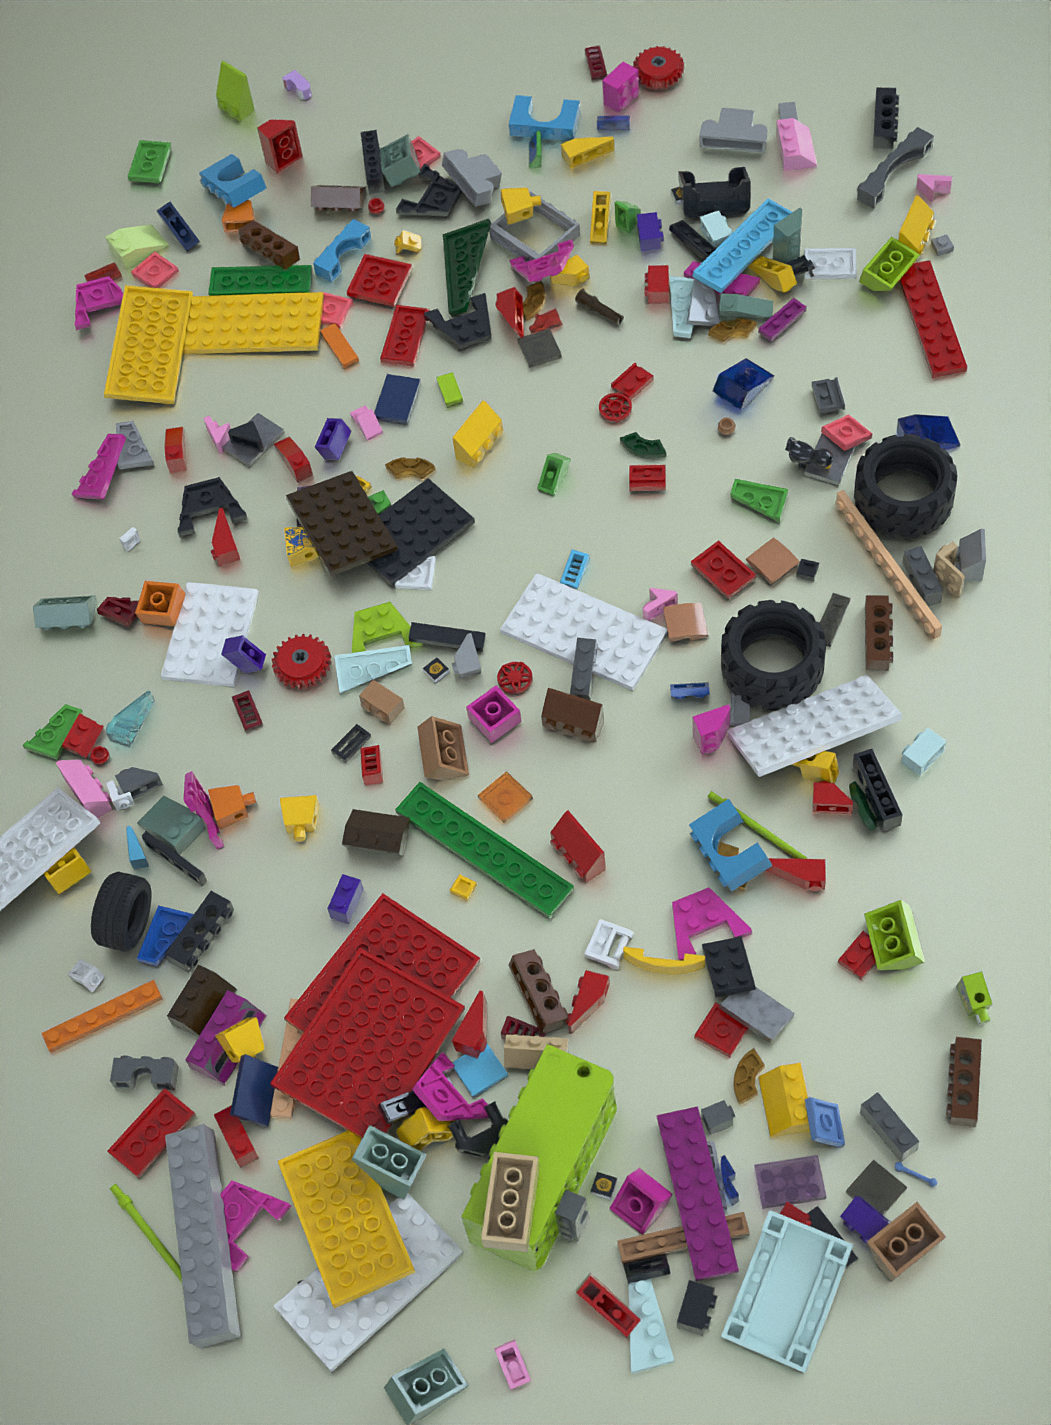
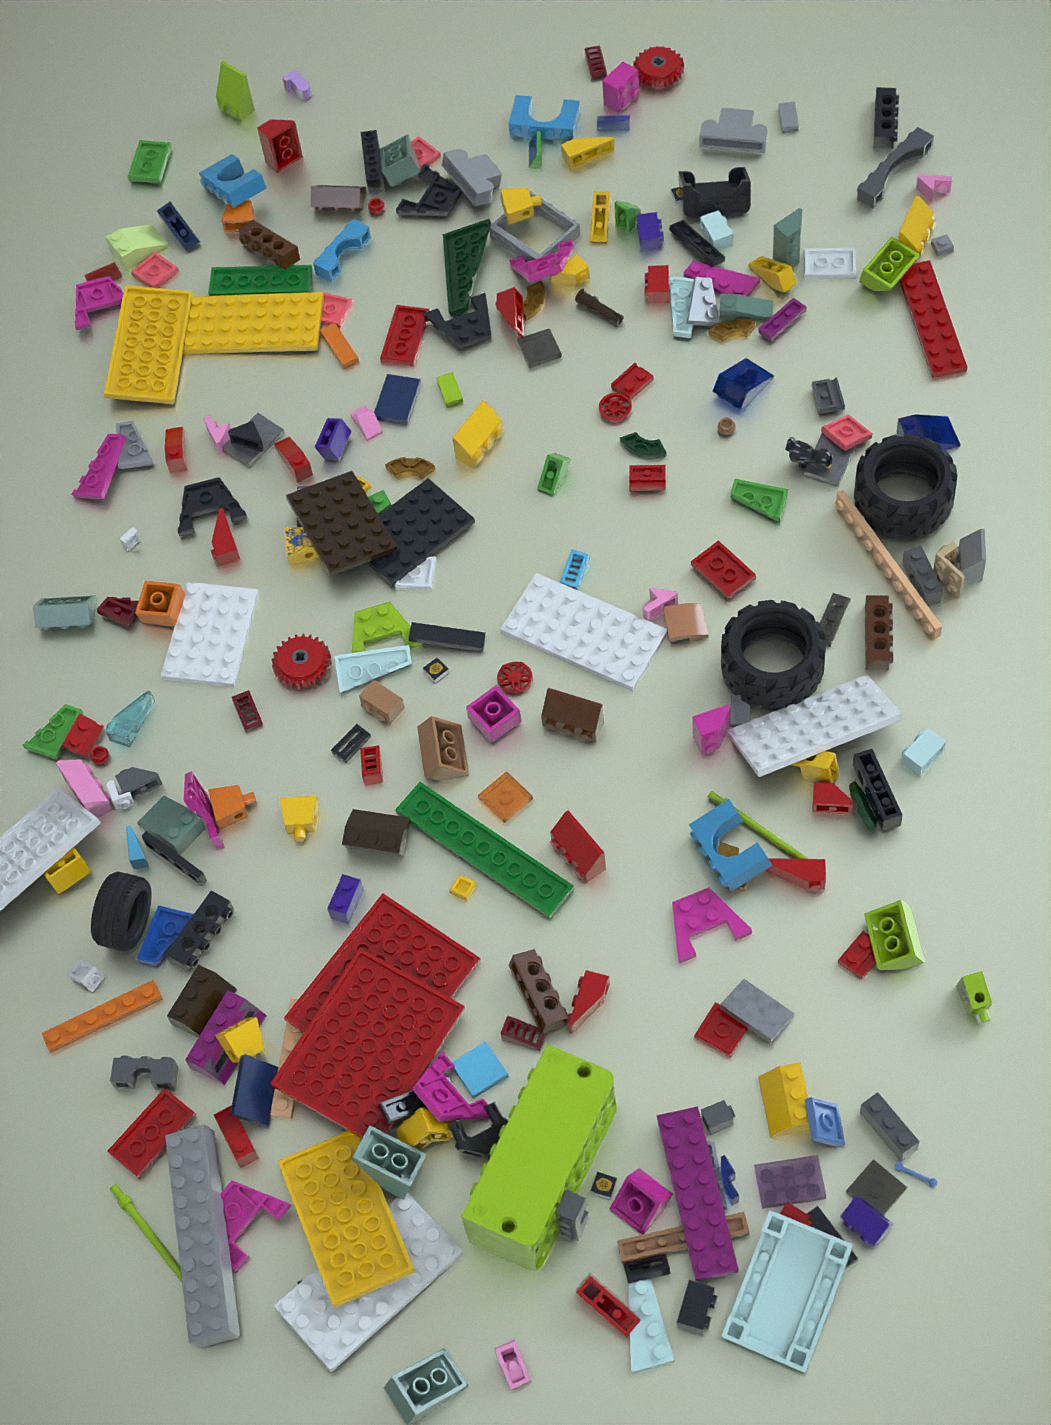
dark purple brick [221,635,266,673] -> none
red plate [346,254,412,307] -> none
yellow bracket [394,230,421,254] -> none
light grey slope [452,633,481,679] -> none
red slope [452,990,487,1059] -> none
tan brick [481,1152,540,1252] -> none
tan brick [504,1035,569,1069] -> none
clear red slope [529,308,563,333] -> none
dark grey arch [570,637,598,700] -> none
white plate [584,919,634,970] -> none
yellow slope [623,947,705,975] -> none
blue plate [670,682,710,699] -> none
medium azure plate [692,198,792,293] -> none
black plate [702,936,756,997] -> none
pearl gold tile [734,1048,765,1105] -> none
nougat slope [745,537,800,585] -> none
bright pink slope [776,118,817,171] -> none
black bracket [786,255,815,278] -> none
black tile [796,558,819,581] -> none
medium nougat slope [866,1202,946,1282] -> none
reddish brown brick [946,1037,982,1127] -> none

